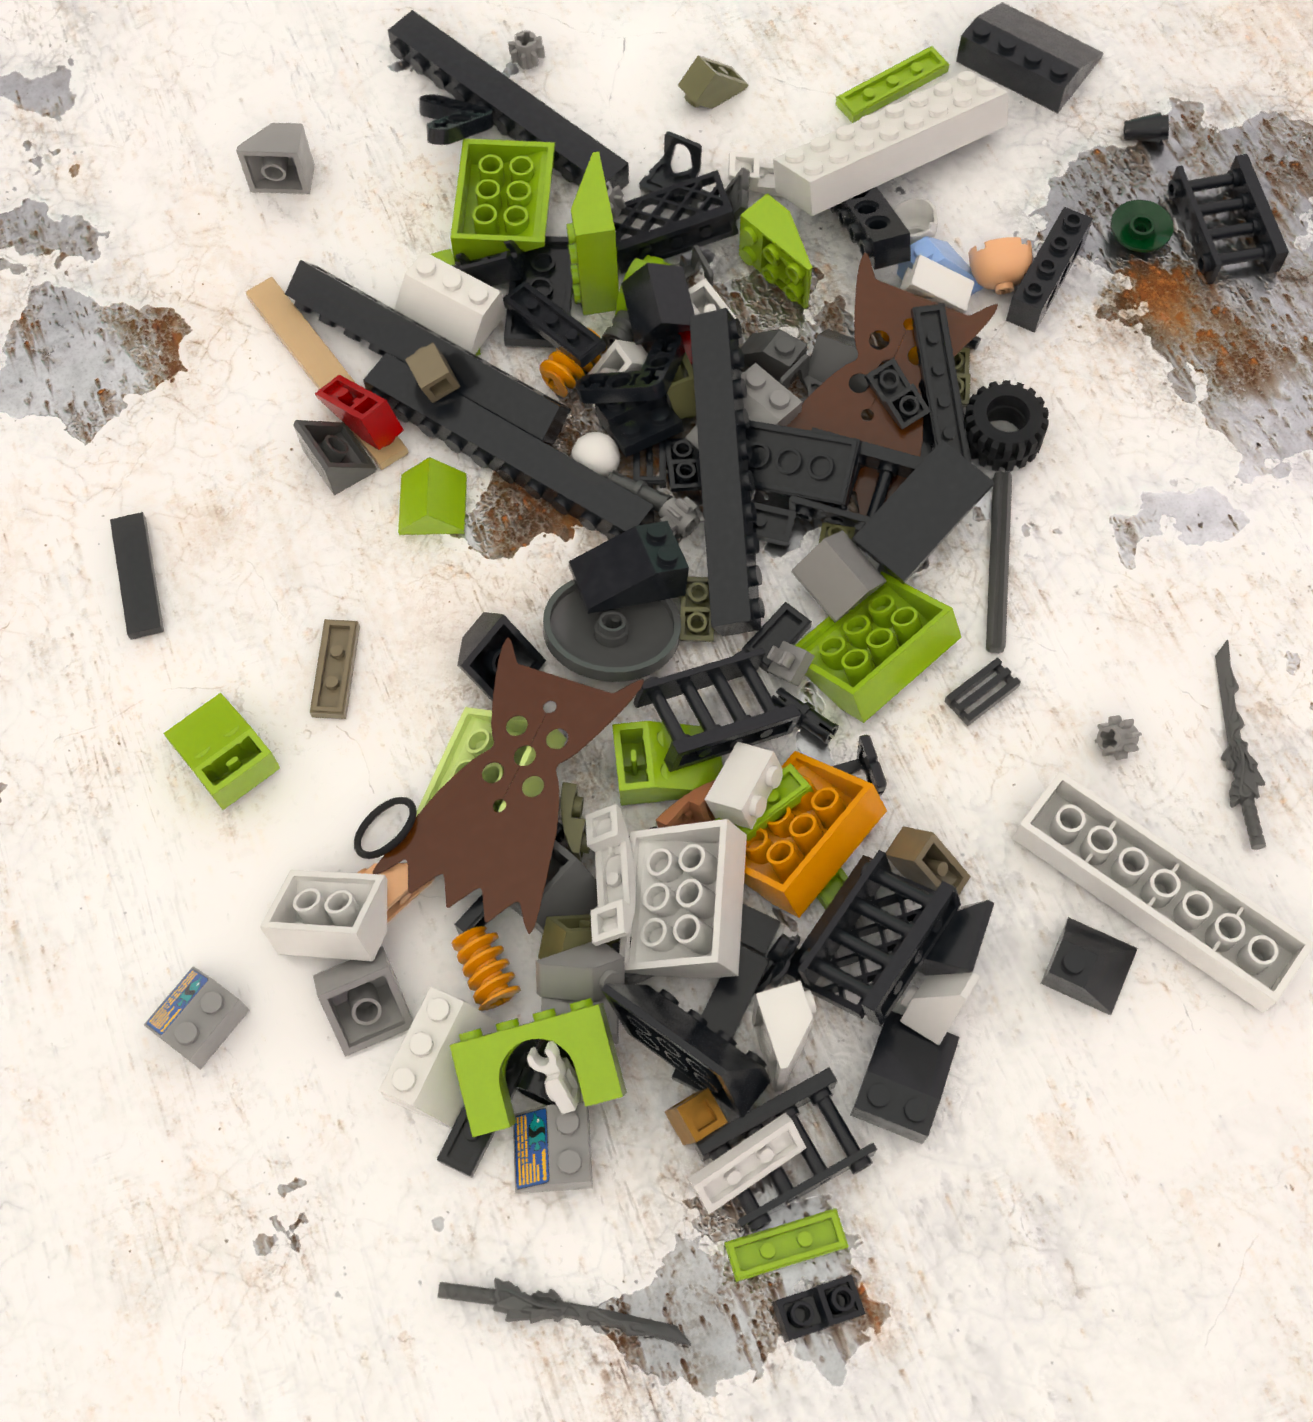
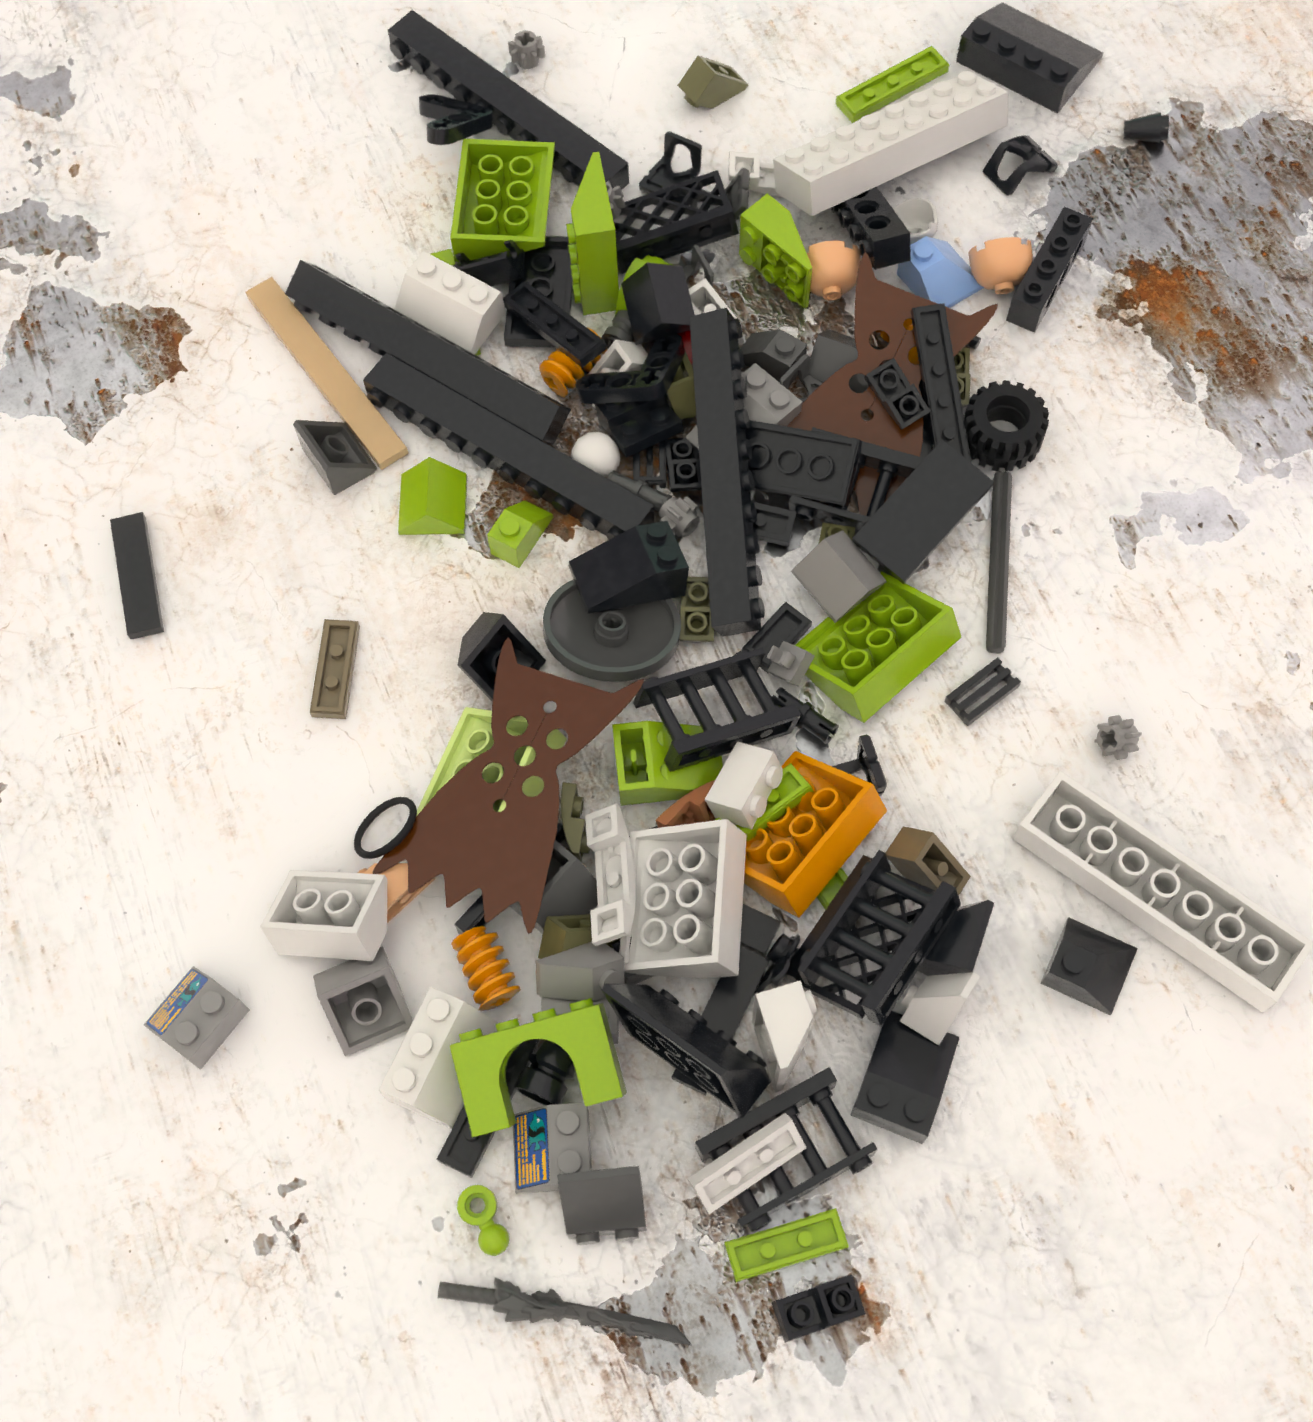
lime slope [163,693,280,810] -> none
light grey slope [236,123,315,194] -> none
red slope [315,375,404,450] -> none
dark tan brick [405,343,461,403] -> none
white plate [527,1041,582,1114] -> none
pearl gold brick [664,1088,728,1146] -> none
white hinge [900,254,974,313] -> none
dark green dish [1110,200,1174,252] -> none
black fence [1168,154,1289,285] -> none
dark grey sword [1215,640,1266,850] -> none
none -> lime plate [457,1185,509,1256]
none -> lime slope [487,500,553,568]
none -> dark grey slope [557,1166,647,1245]
none -> light nougat cylinder [807,240,861,300]
none -> black piece [983,136,1058,195]

